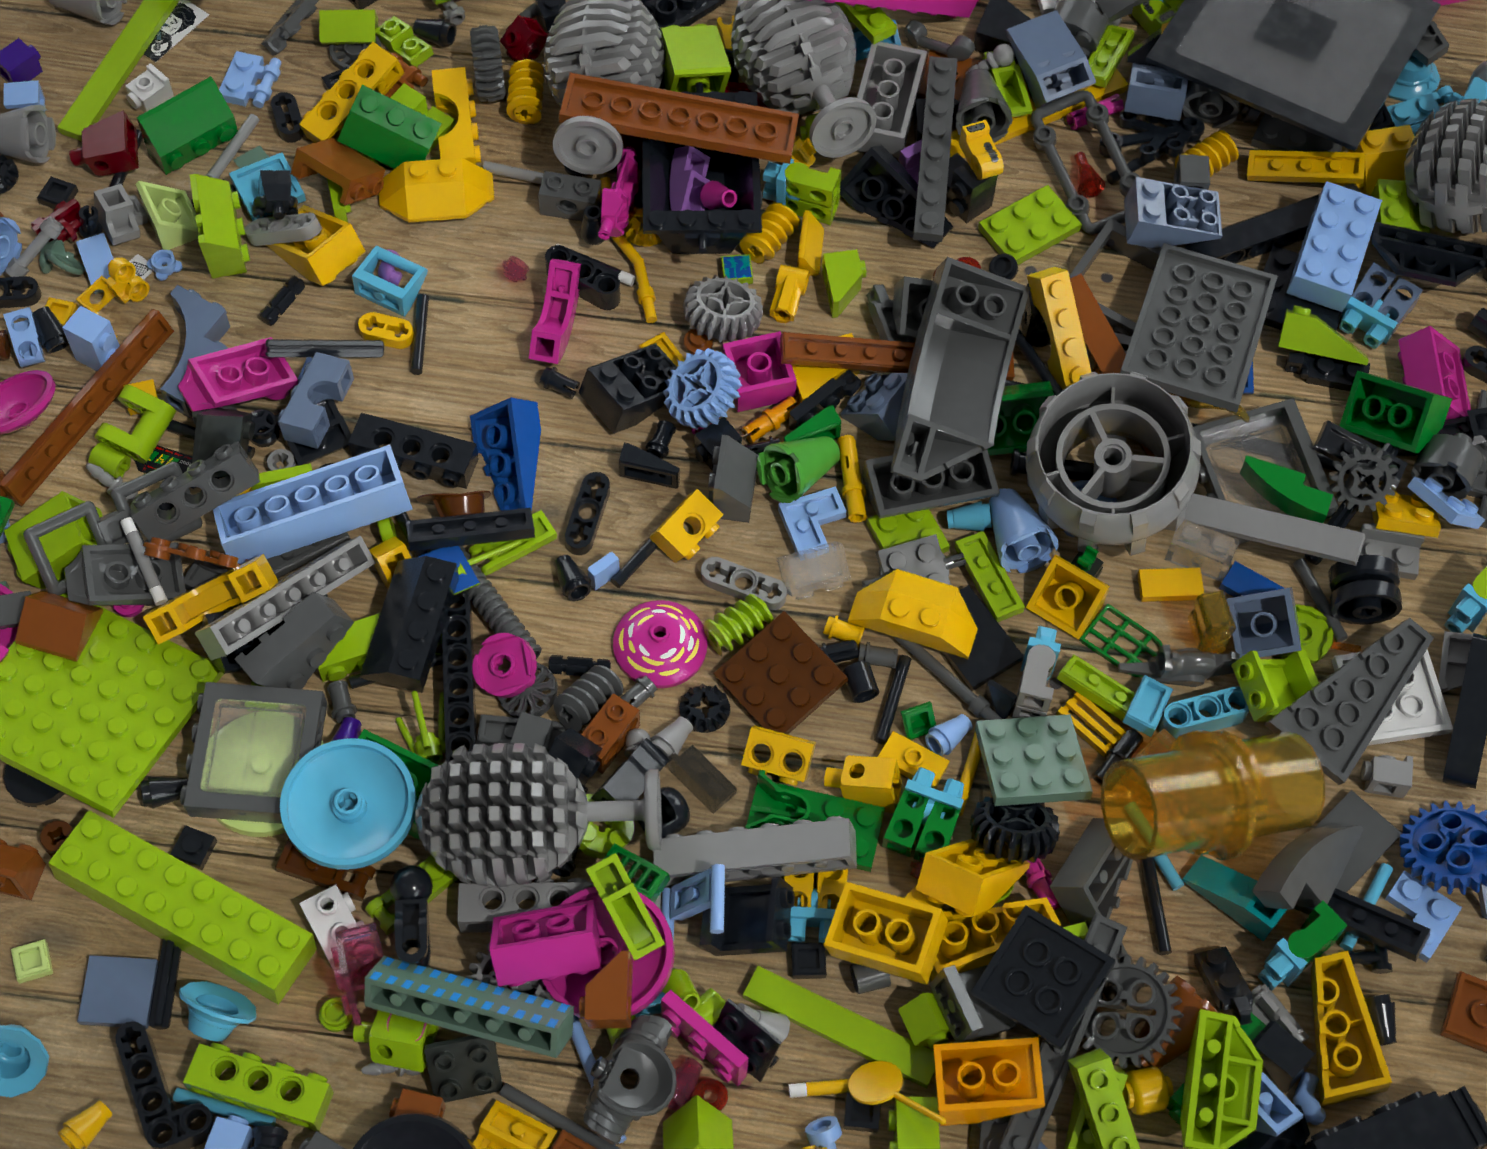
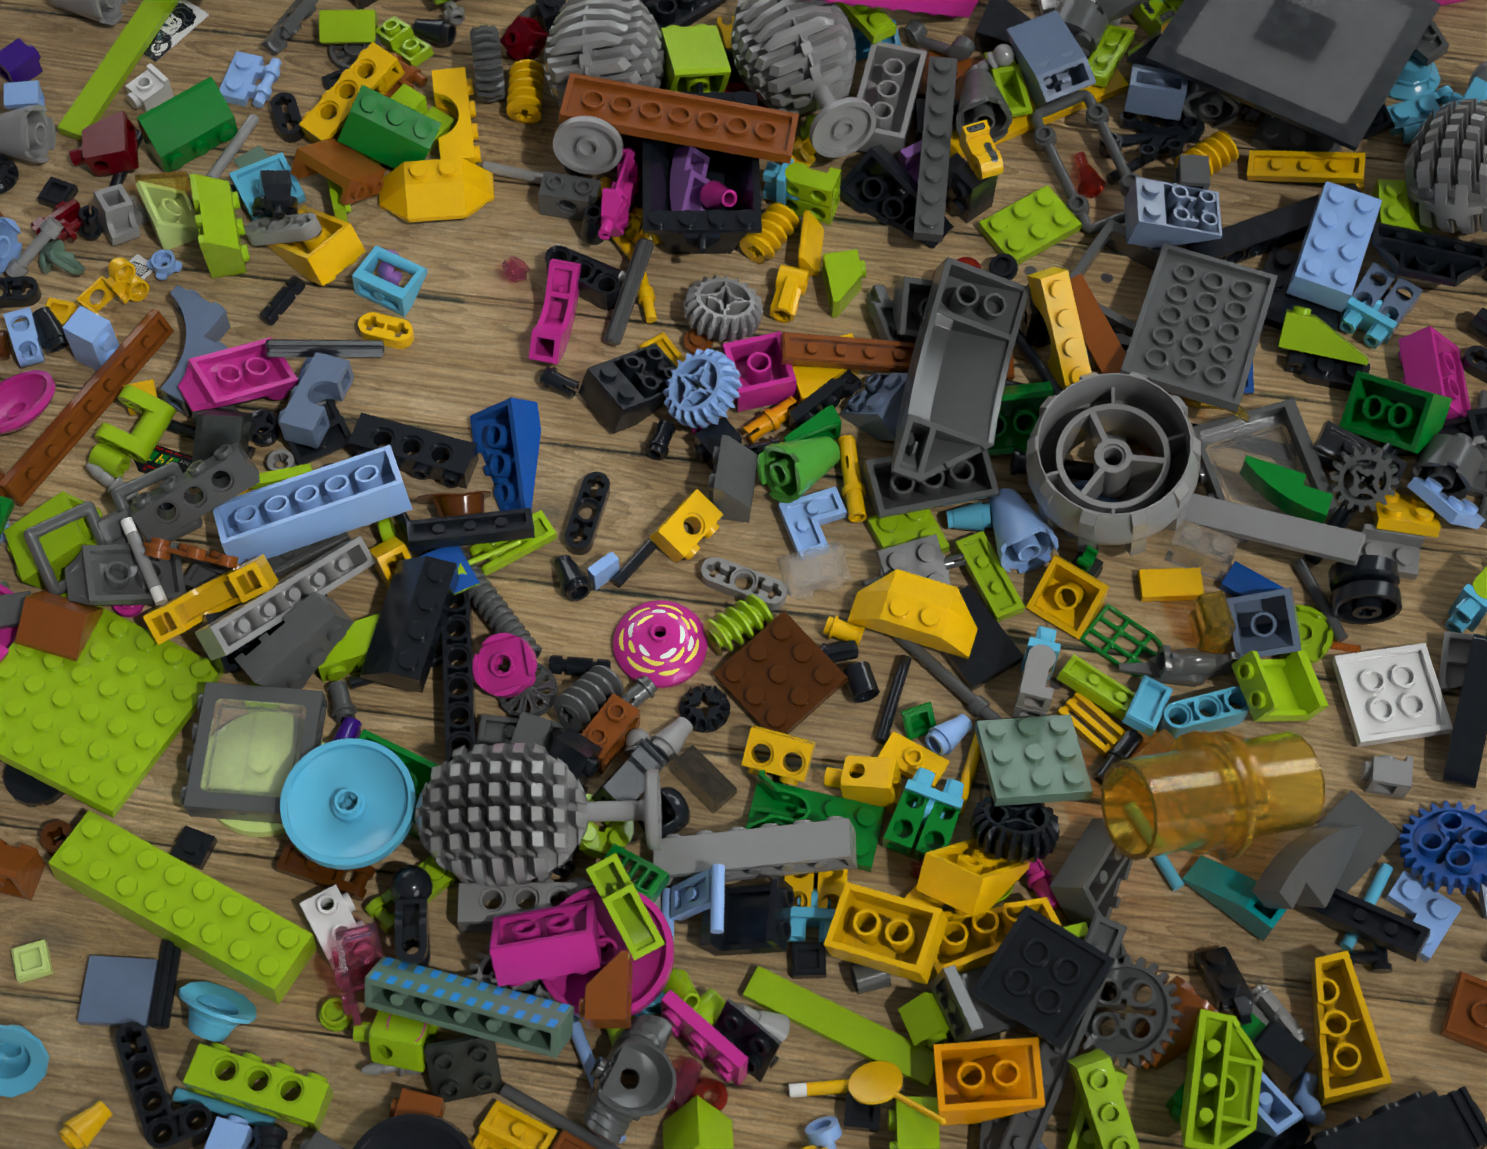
light blue slope [76,233,113,294] -> none
black cone [140,777,188,809] -> none
lime plant [396,691,445,763] -> none
black bar [410,294,429,375] -> none
black slope [619,442,680,489] -> none
tile [721,254,753,284] -> none
dark grey pin [857,642,898,669] -> none
black slope [984,680,1017,719] -> none
dark pink pin [1067,94,1124,130] -> none
yellow head [1122,1066,1174,1115] -> none
black bar [1141,856,1172,955] -> none
hips [1258,900,1348,991] -> none
dark grey wing [1264,618,1434,785] -> none
yellow slope [1348,125,1415,196] -> none
black cone [1364,994,1397,1046] -> none
none -> clear yellow piece [135,171,192,192]
none -> dark grey axle [604,238,654,346]

